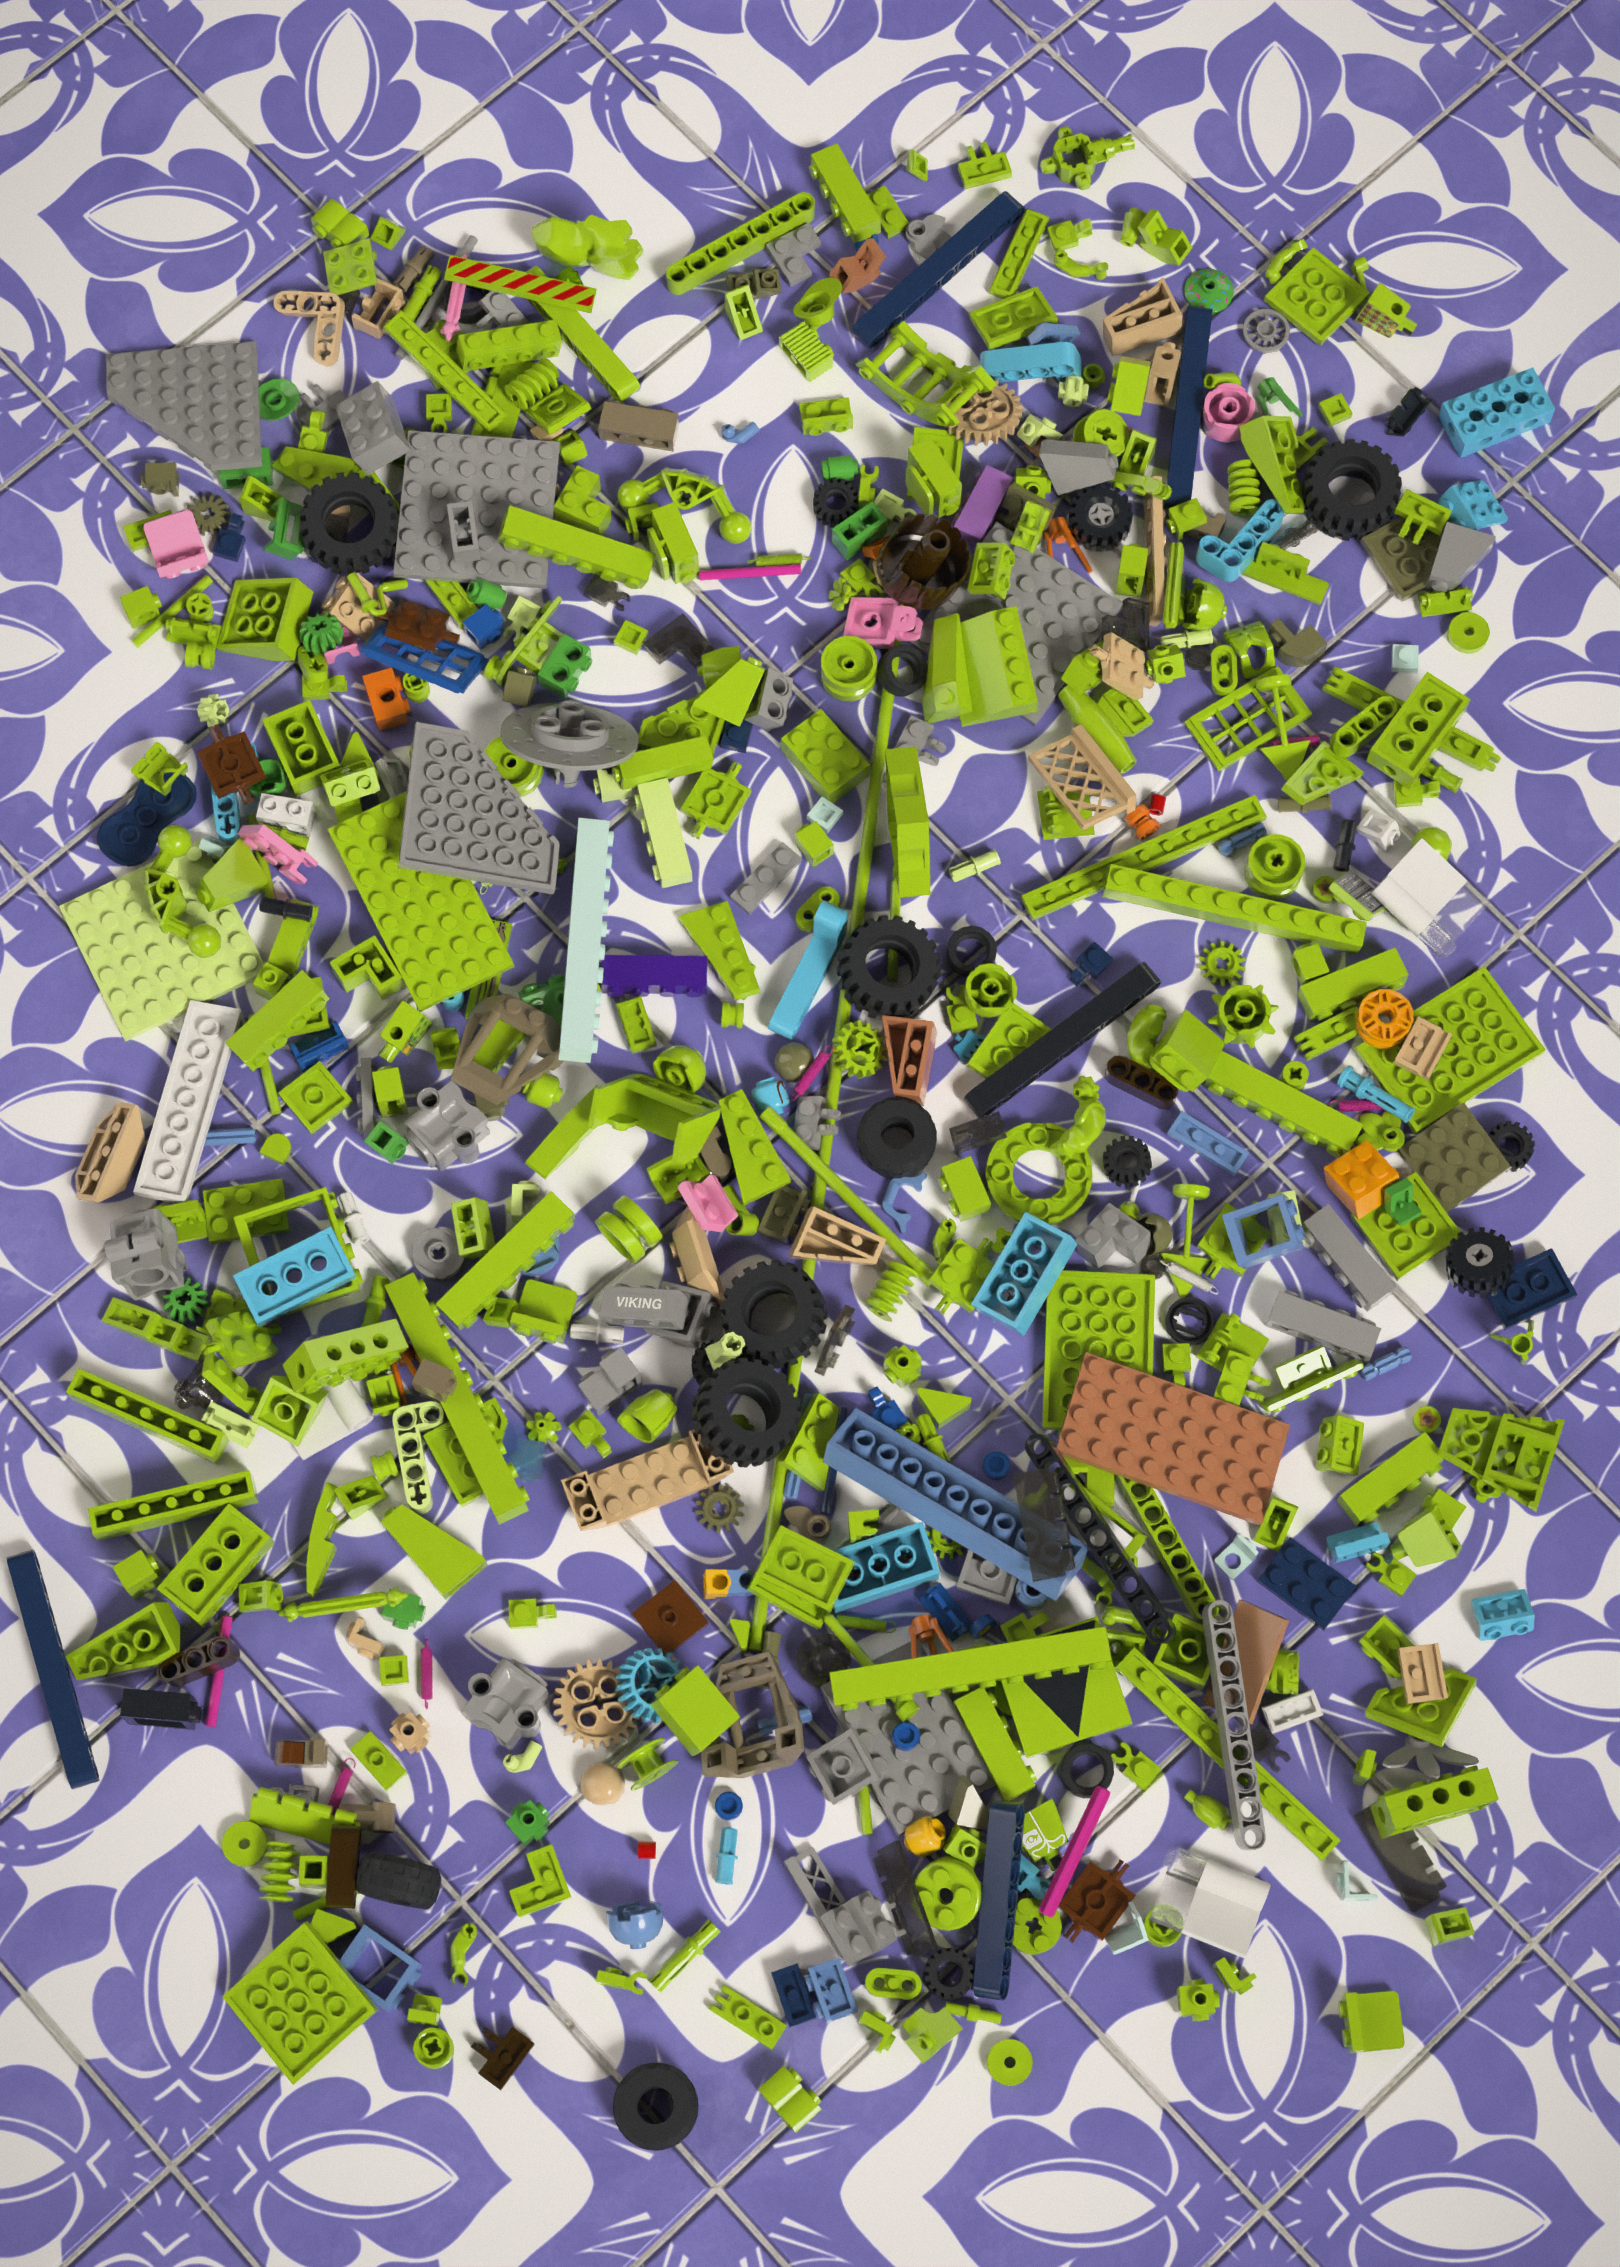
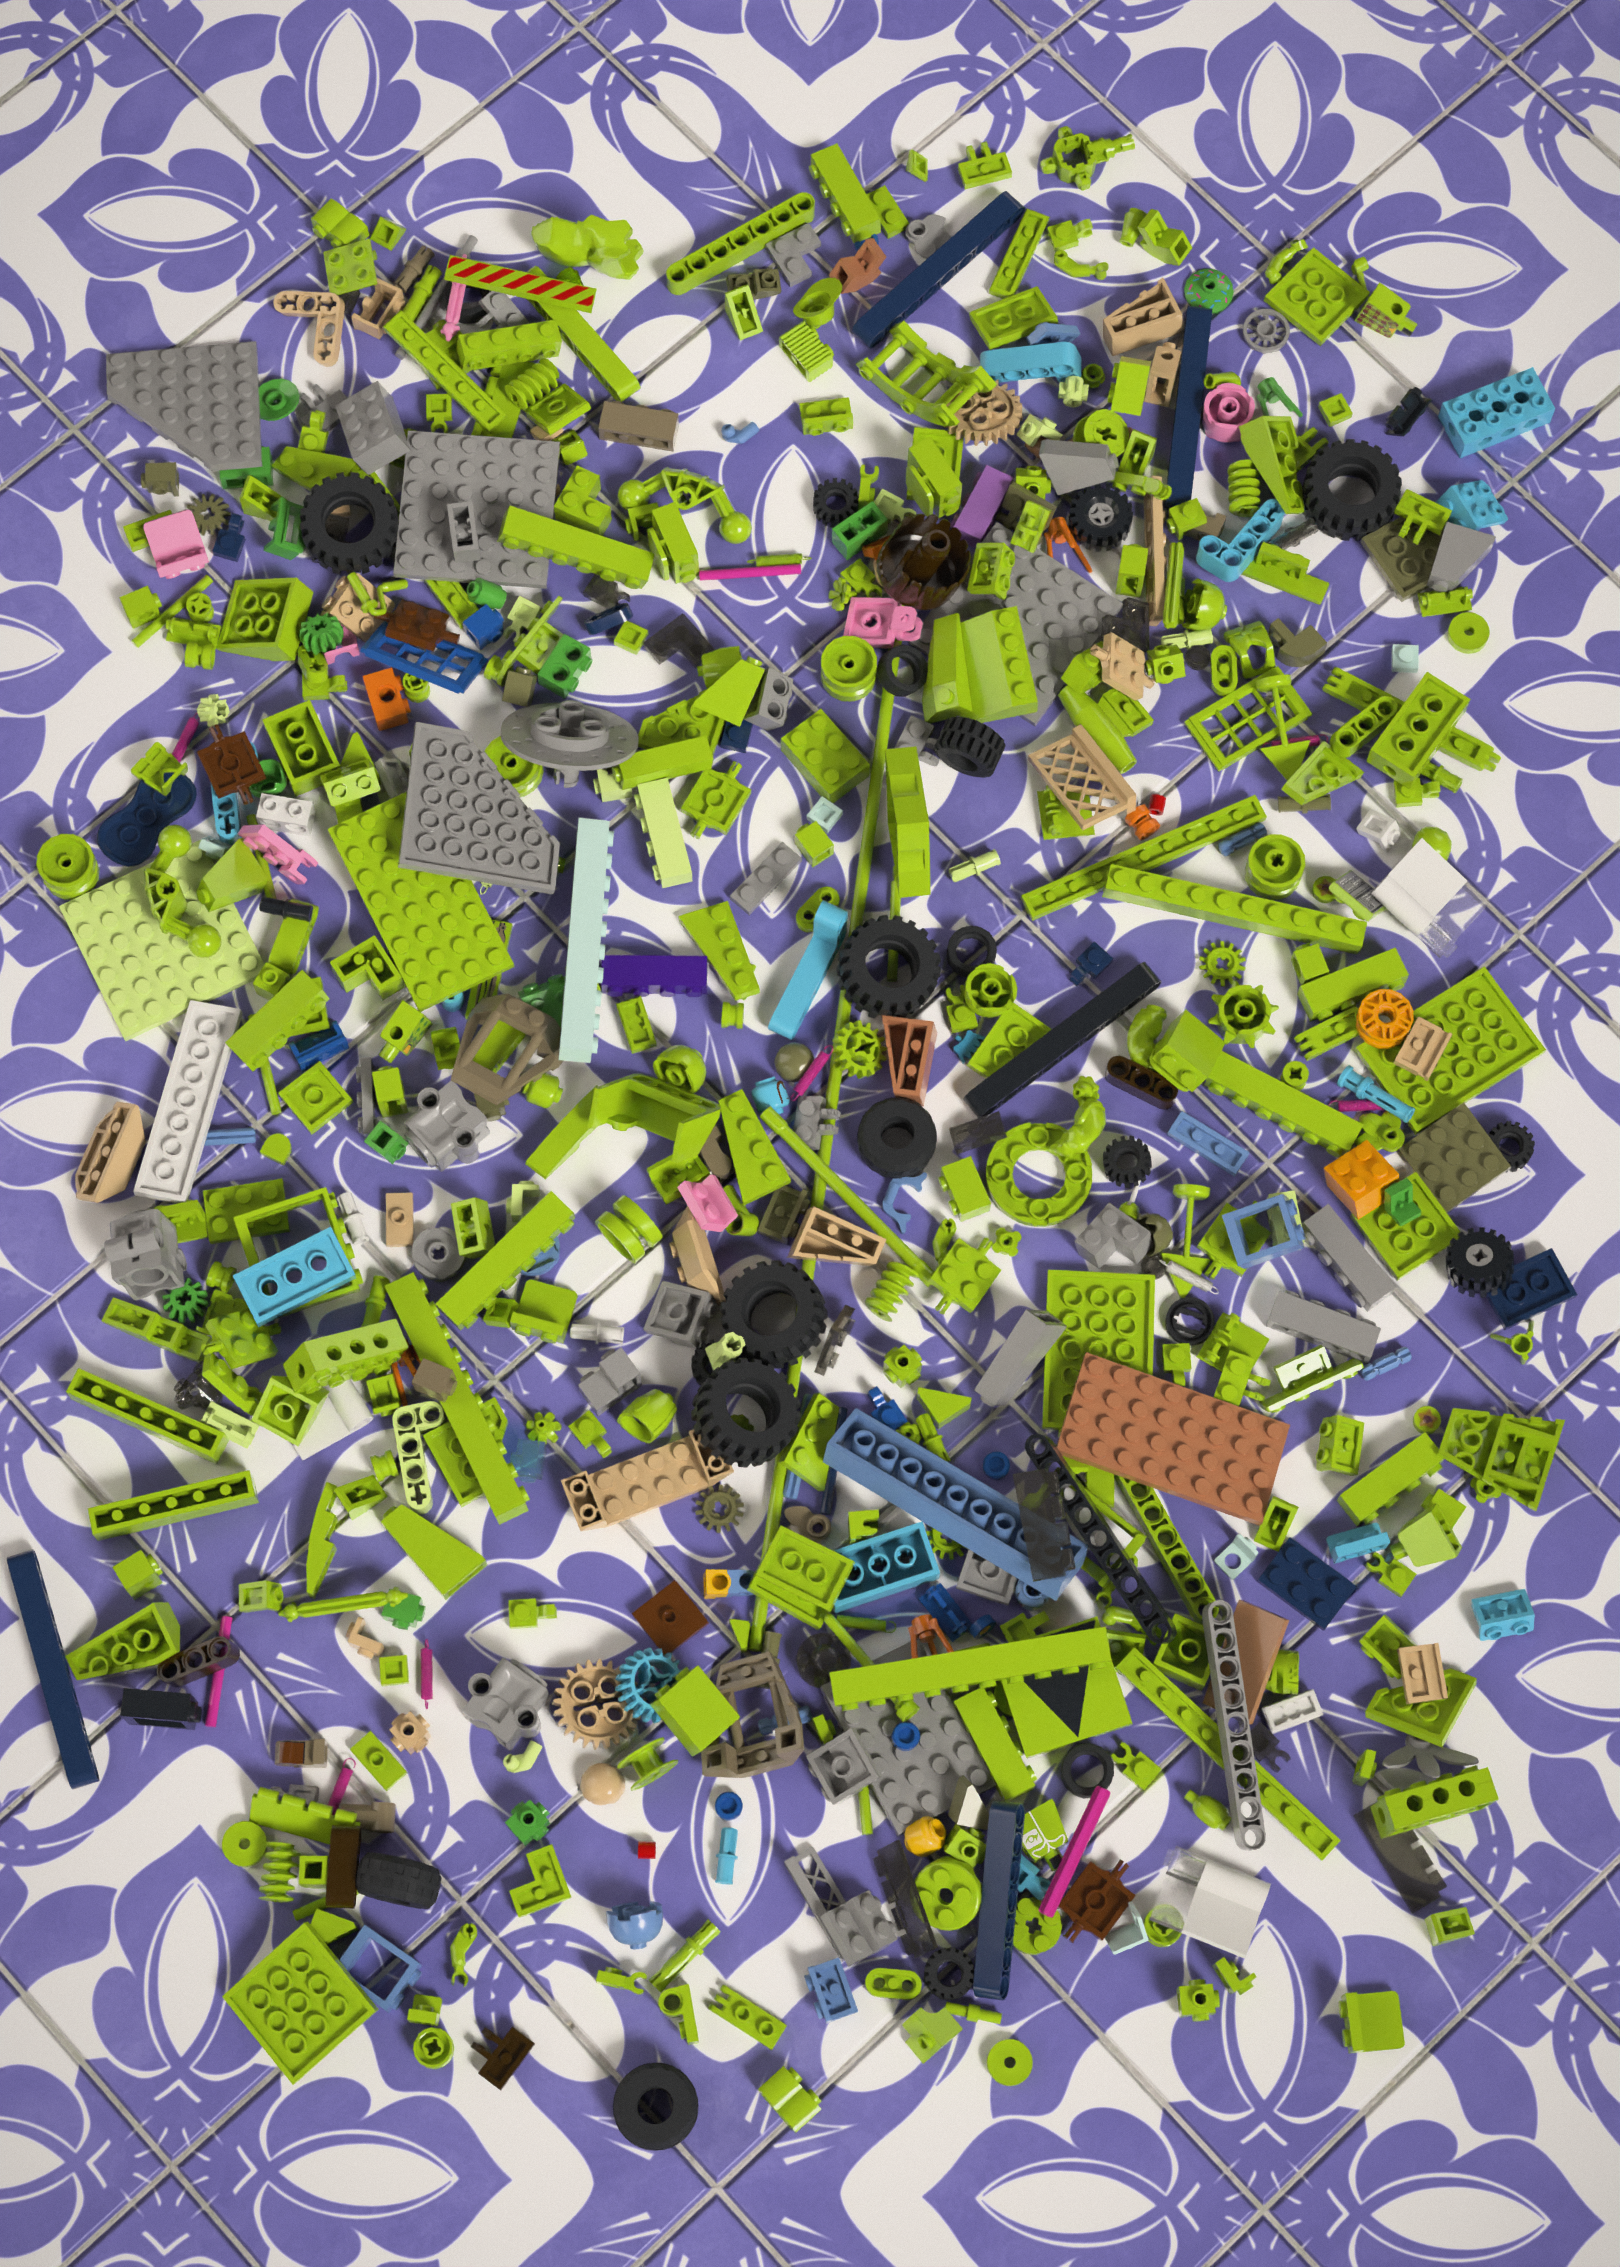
lime brick [157,1504,275,1628] -> none
lime pin [258,821,310,851] -> none
light grey brick [599,1283,689,1330] -> none
dark blue plate [771,1963,816,2028] -> none
bright green brick [821,455,858,483] -> none
lime bracket [859,2010,896,2055] -> none
medium azure brick [971,1212,1078,1337] -> none
black axle [1333,819,1357,872] -> none
light aqua bracket [1336,1860,1378,1902] -> none
none -> lime wheel [36,834,100,900]
none -> dark pink piece [172,713,199,763]
none -> lime wheel [206,1261,237,1293]
none -> tan plate [386,1192,414,1247]
none -> dark blue beam [584,603,633,635]
none -> lime plate [658,1984,699,2045]
none -> lime plate [812,1714,837,1746]
none -> black tyre [934,717,1006,778]
none -> light grey slope [974,1309,1067,1407]

